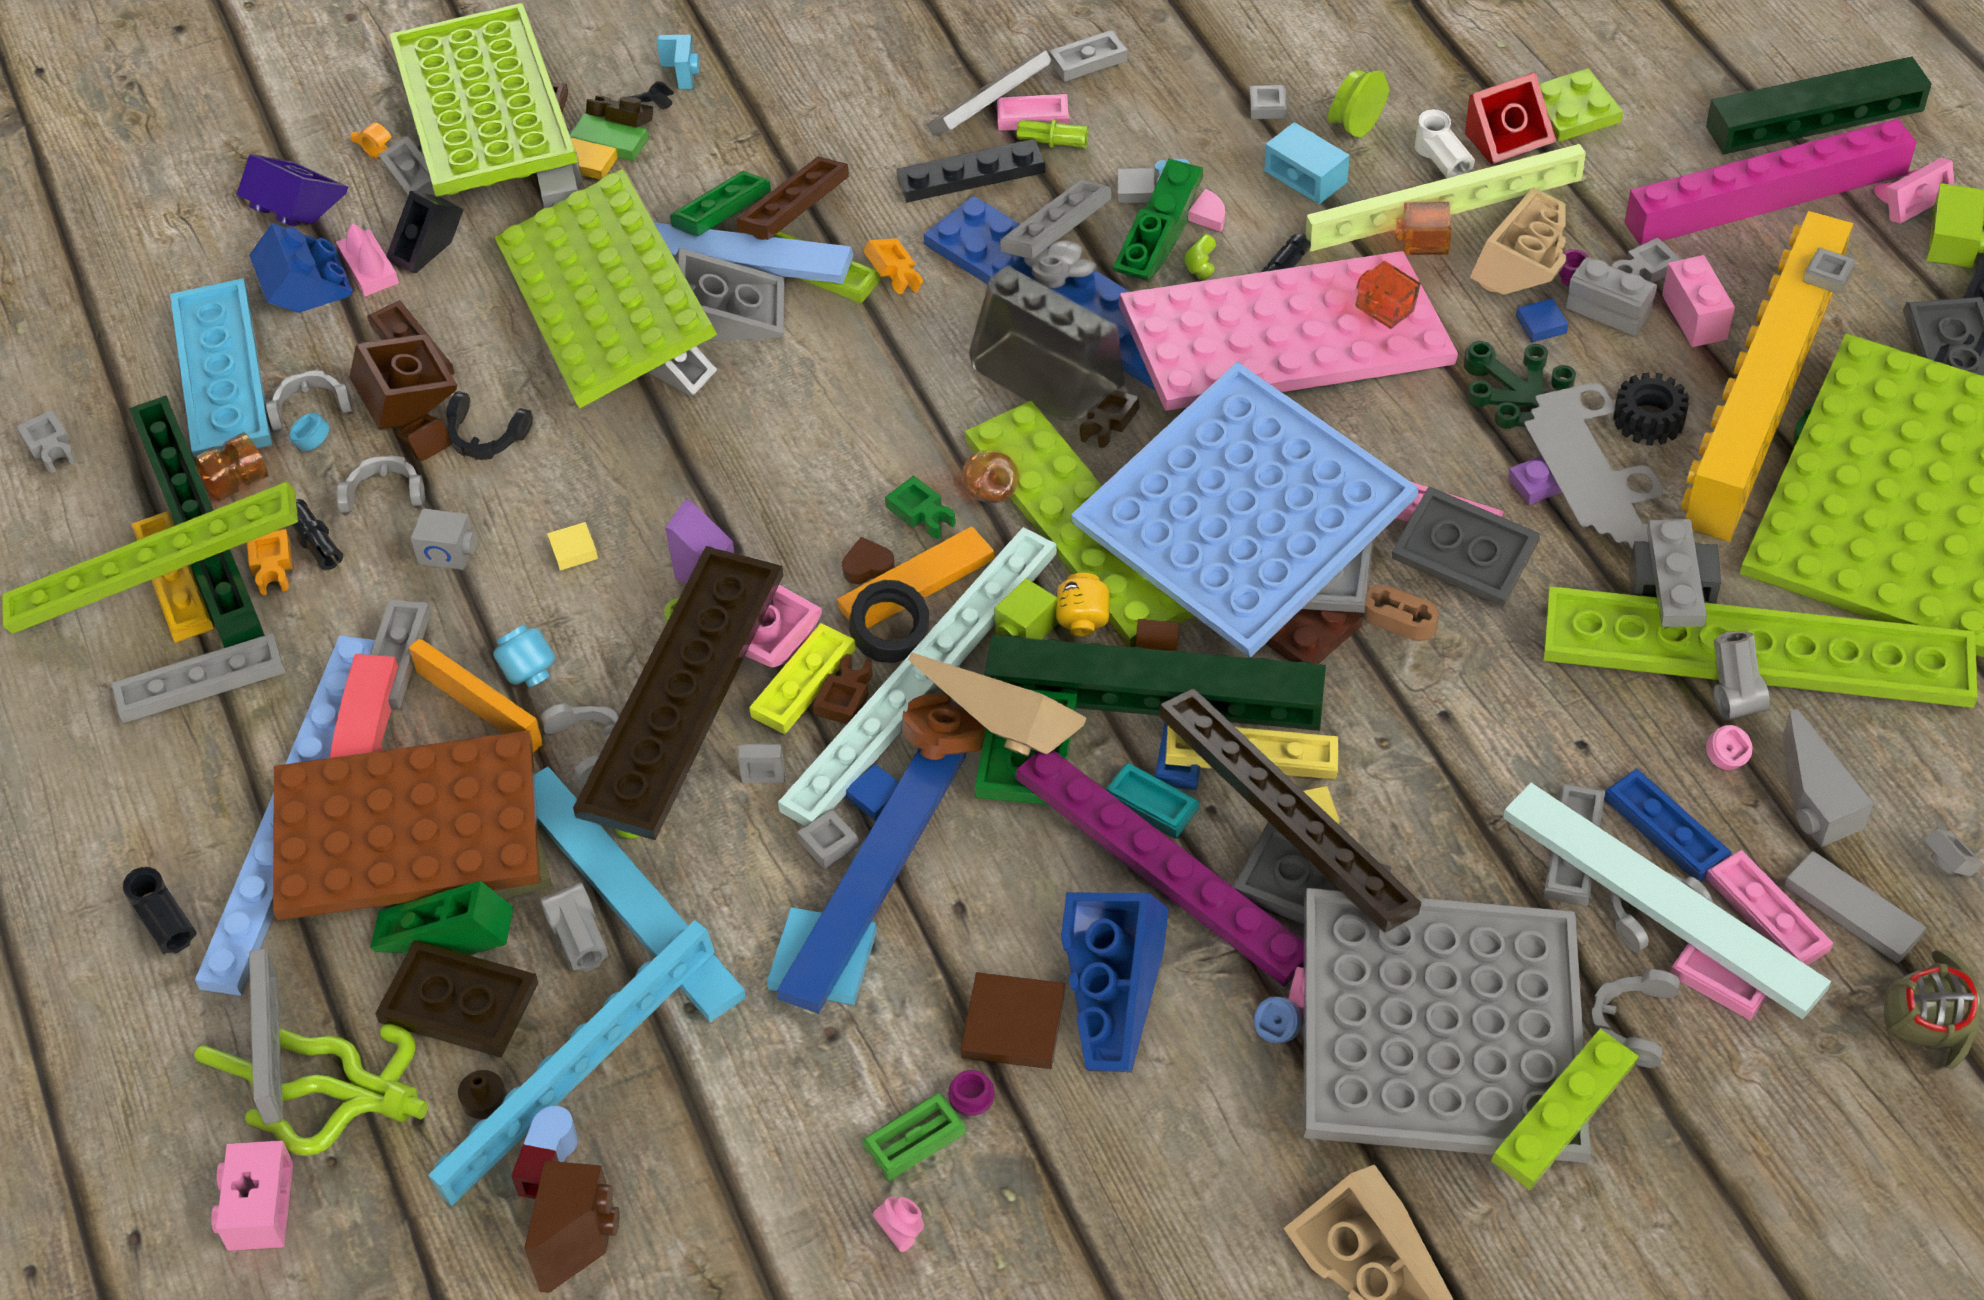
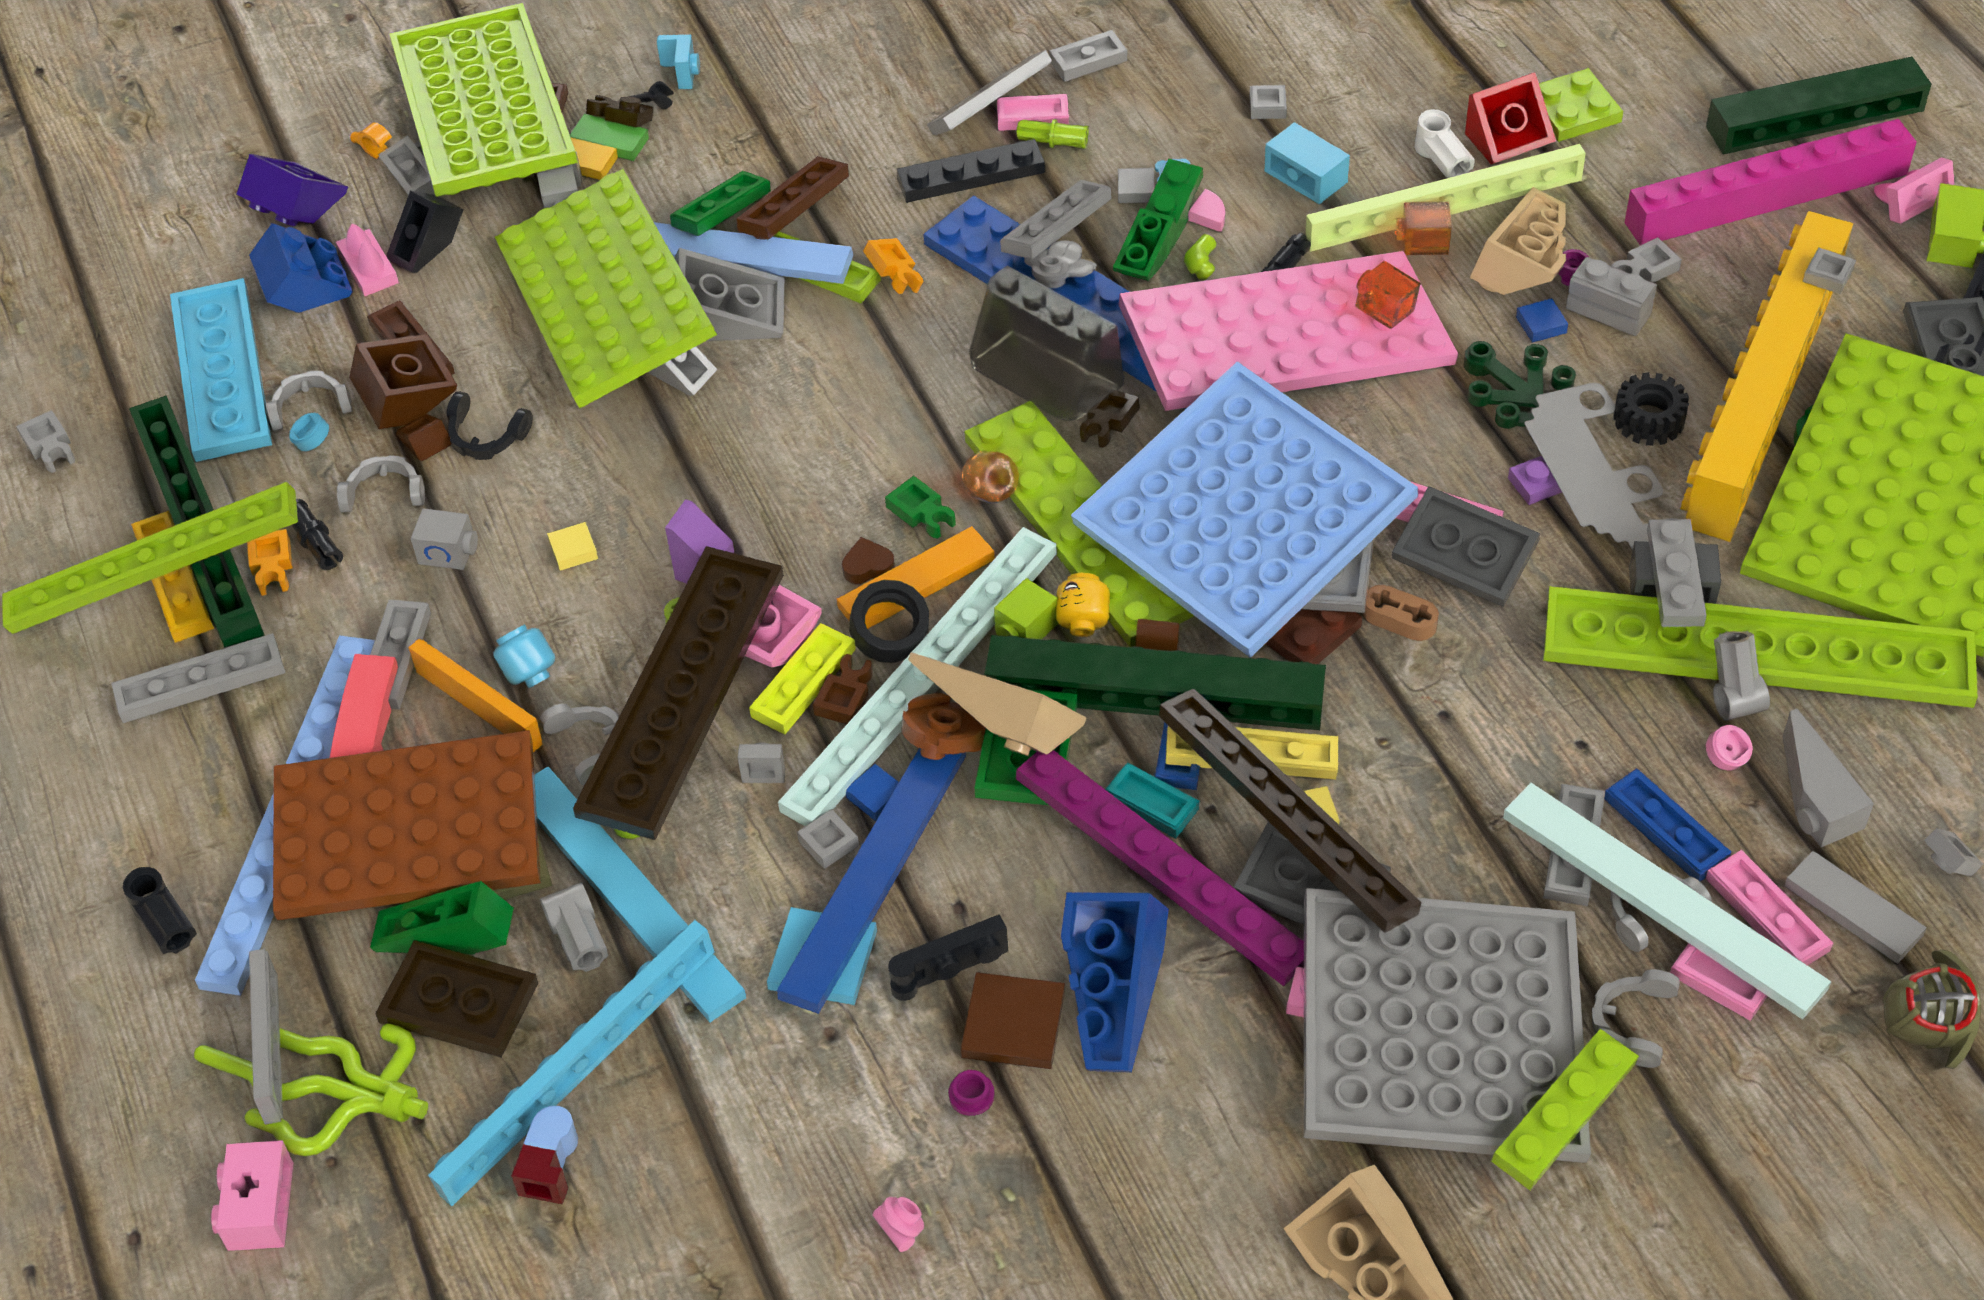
clear orange wheel [194,432,268,501] -> none
dark brown tile [458,1070,507,1119] -> none
reddish brown slope [524,1161,620,1293] -> none
bright green tile [862,1092,966,1182] -> none
medium blue tile [1254,997,1302,1043] -> none
lime hat [1327,70,1390,138] -> none
bright pink brick [1662,255,1735,347] -> none
none -> black plate [888,914,1008,1001]

